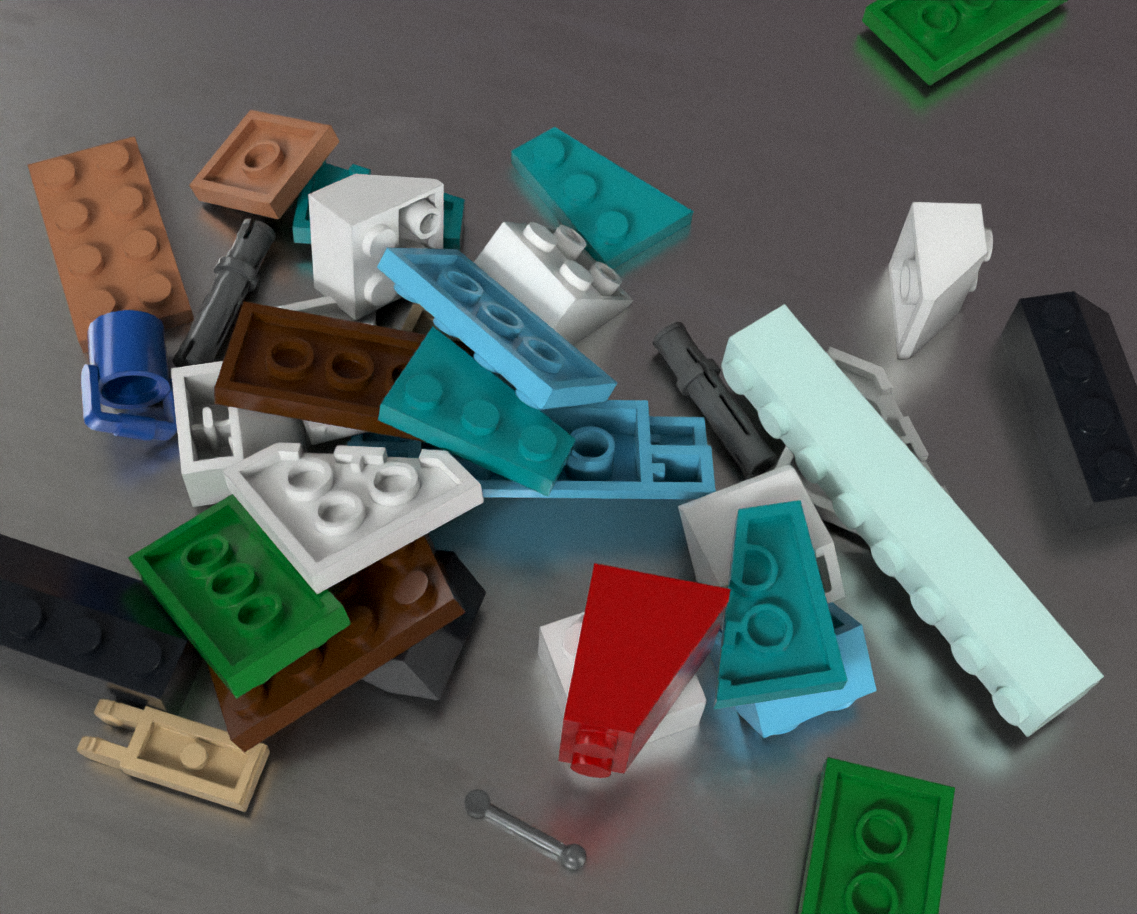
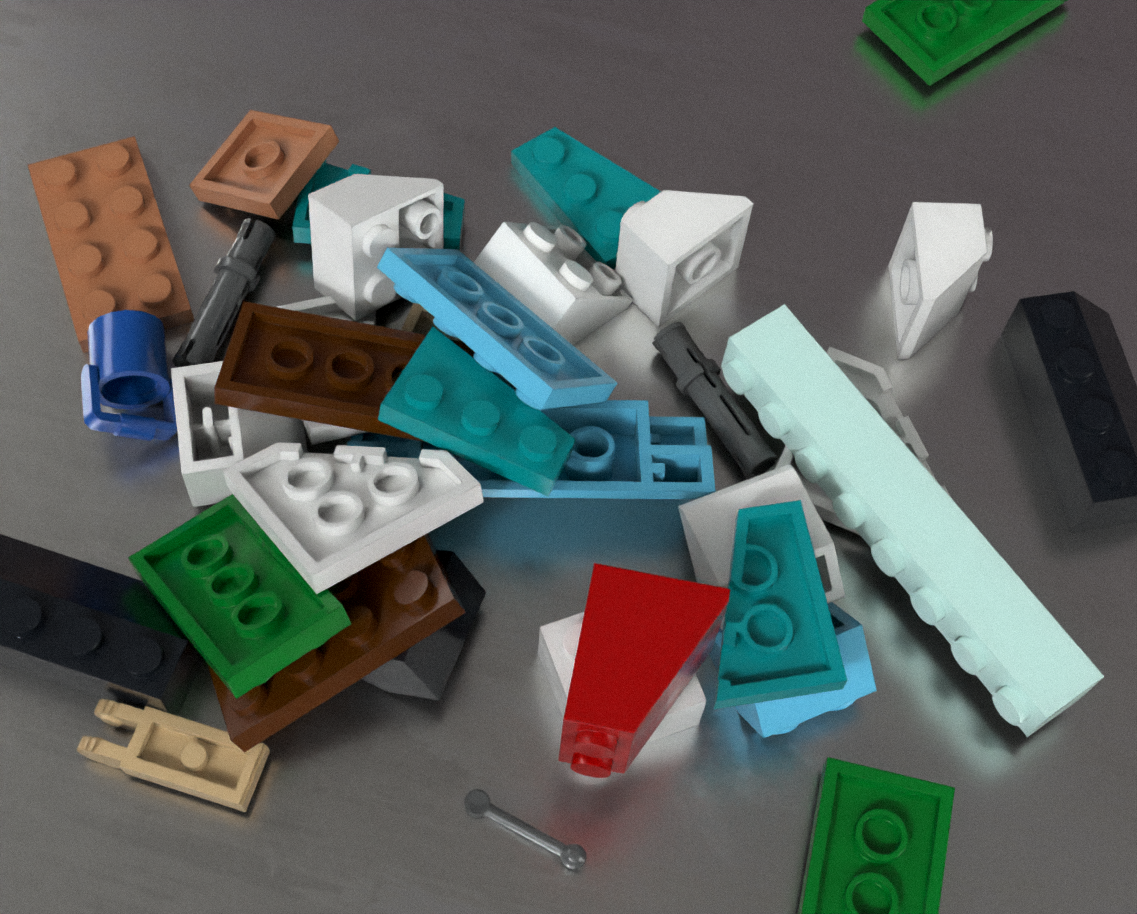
none -> white slope [615,190,753,327]

